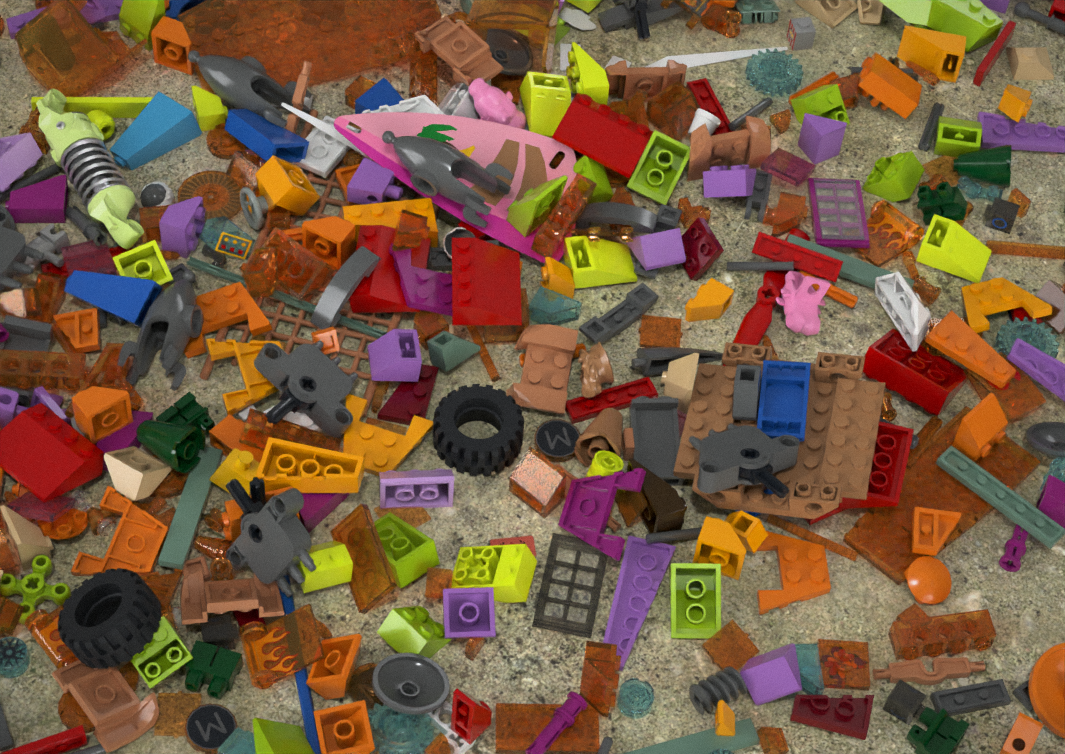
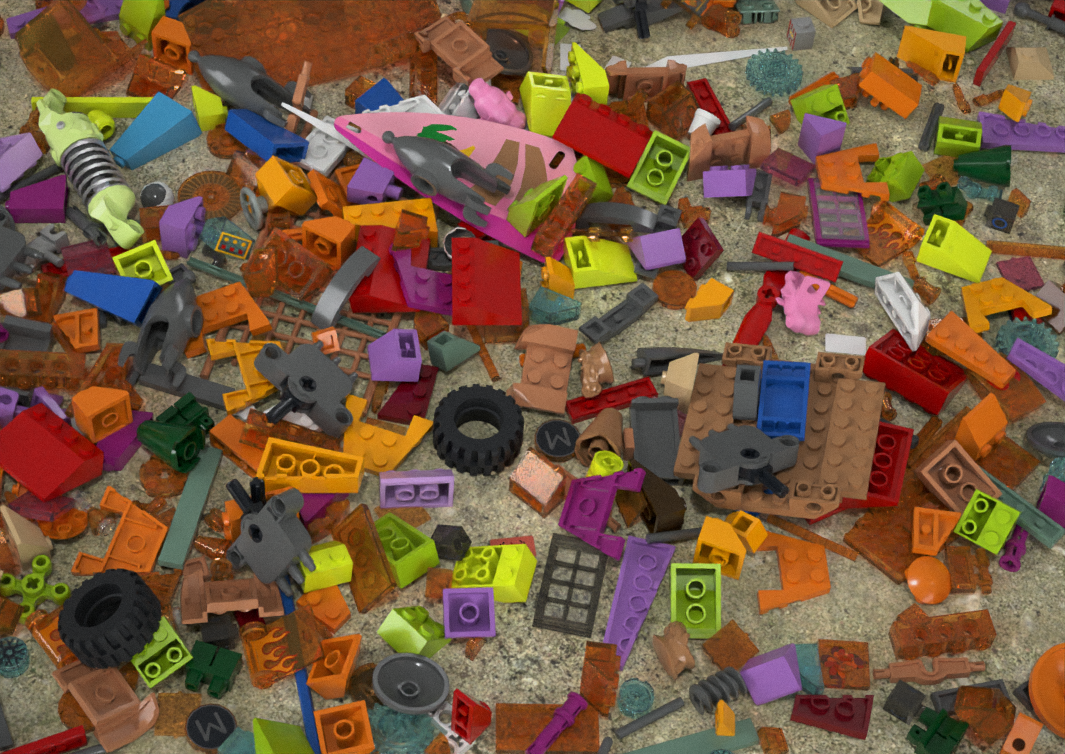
tan slope [104,446,171,501] -> none
yellow torso [209,448,260,496] -> none
clear orange piece [638,315,683,347] -> none
none -> clear orange slope [126,54,187,99]
none -> dark grey tile [138,363,235,411]
none -> orange wing [296,585,351,634]
none -> orange plate [307,169,348,219]
none -> clear orange slope [308,499,350,544]
none -> clear smoke brick [431,524,472,561]
none -> dark grey bar [614,697,684,740]
none -> clear orange tile [652,270,697,310]
none -> medium nougat piece [652,621,695,680]
none -> orange wing [815,143,890,201]
none -> white sticker [825,333,866,355]
none -> nougat slope [913,440,1002,518]
none -> clear orange plate [944,546,993,595]
none -> clear orange piece [952,83,971,114]
none -> lime slope [953,489,1022,555]
none -> clear orange slope [954,685,1016,746]
none -> clear orange piece [972,89,1005,106]
none -> clear pink piece [996,256,1045,292]

